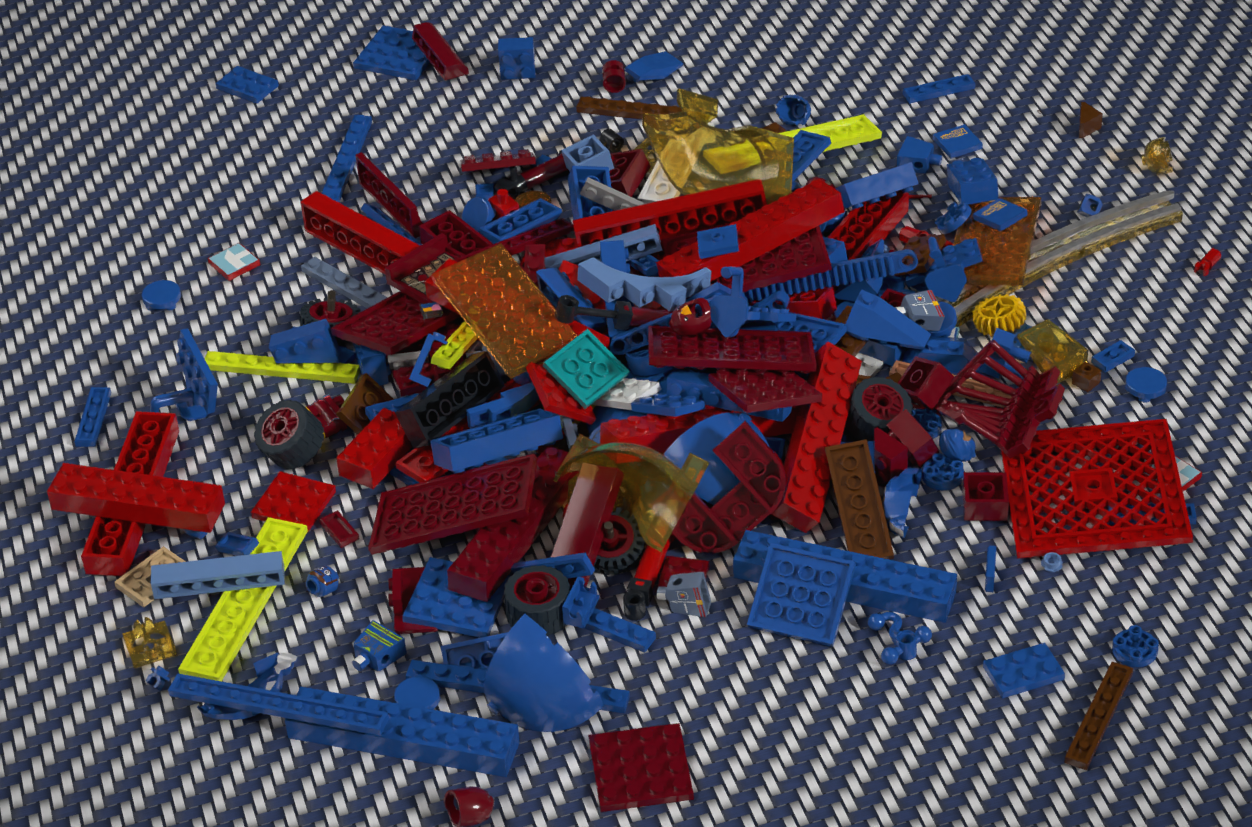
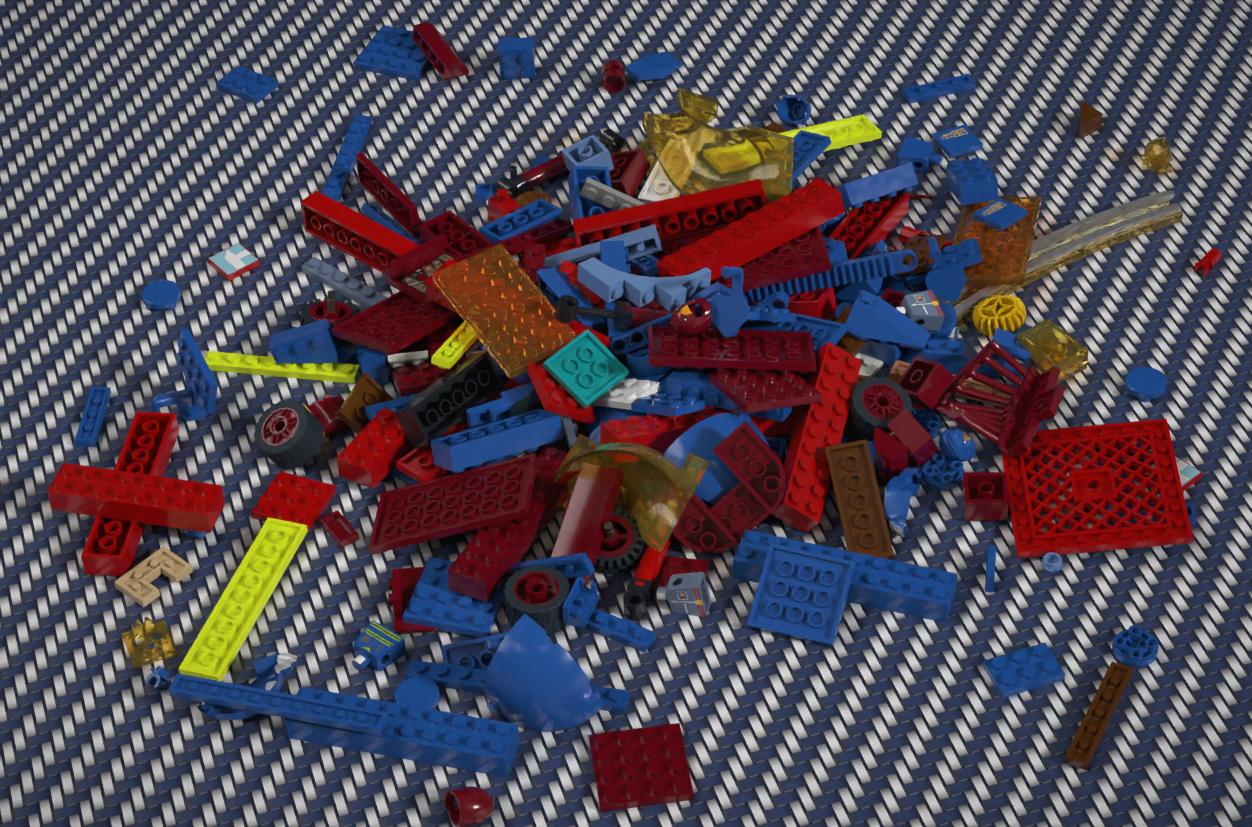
medium blue brick [151,551,285,599] -> none
blue tile [215,532,259,556] -> none
blue head [306,566,339,597] -> none
blue panel [409,332,448,387] -> none
tile [419,302,443,319] -> none
dark red plate [460,149,536,172] -> none
blue tile [462,197,496,233] -> none
reddish brown plate [576,96,684,123] -> none
blue plate [697,224,739,259] -> none
blue piece [868,612,932,665] -> none
blue tile [935,202,972,234] -> none
reddish brown plate [1072,362,1102,392] -> none
blue rock [1077,194,1103,217] -> none
blue plate [1091,340,1135,373] -> none

